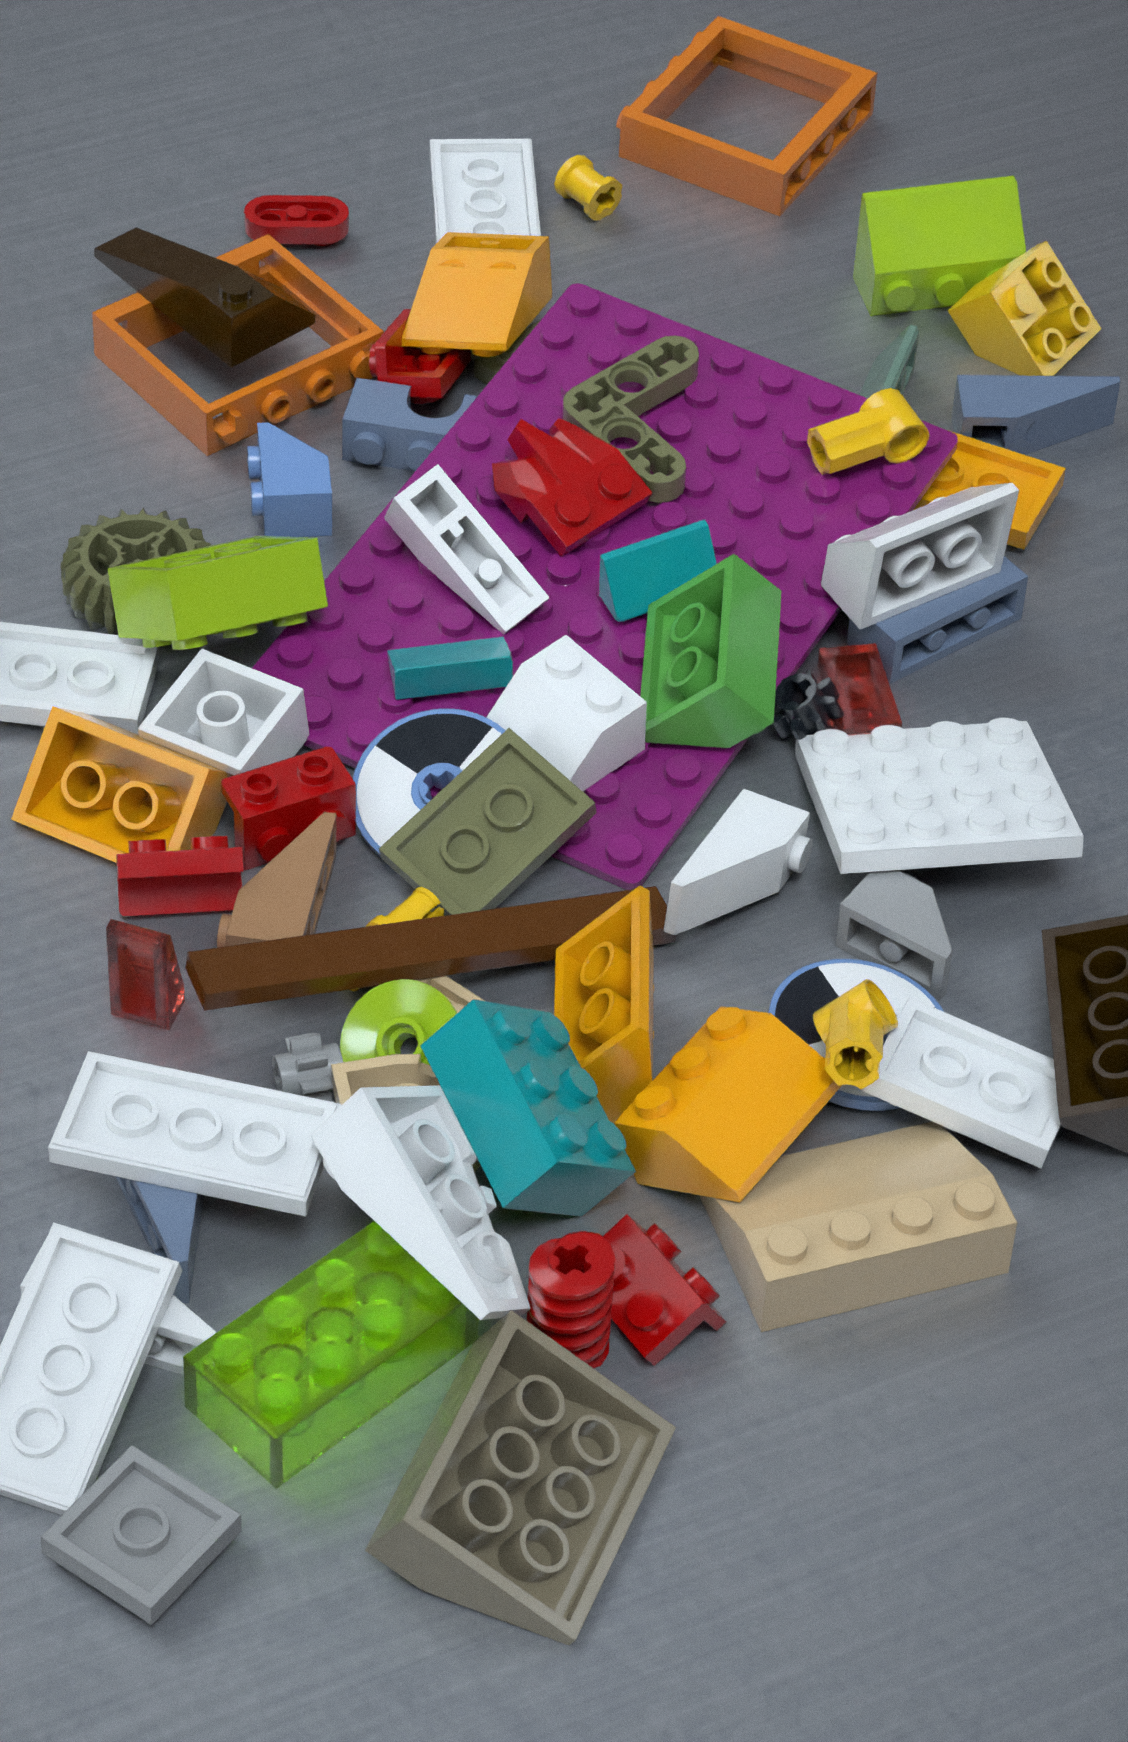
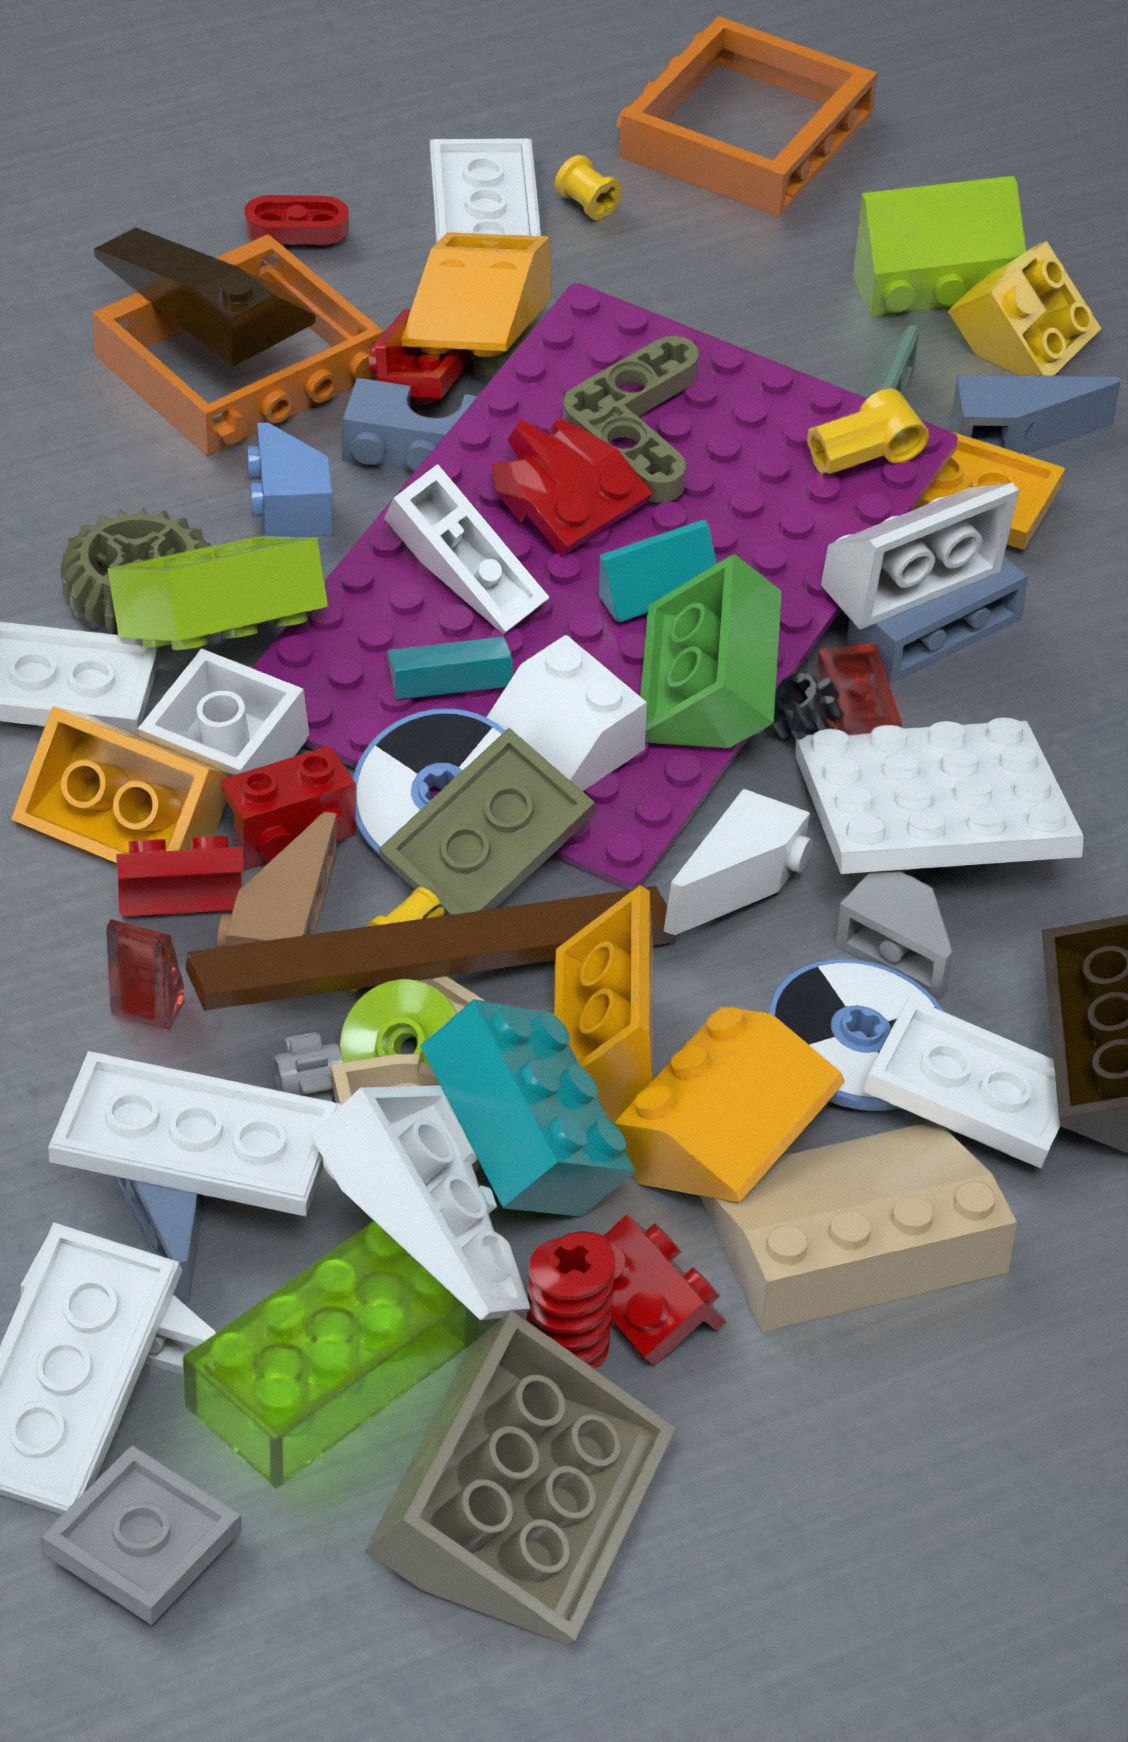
yellow piece [813,979,898,1089] -> none

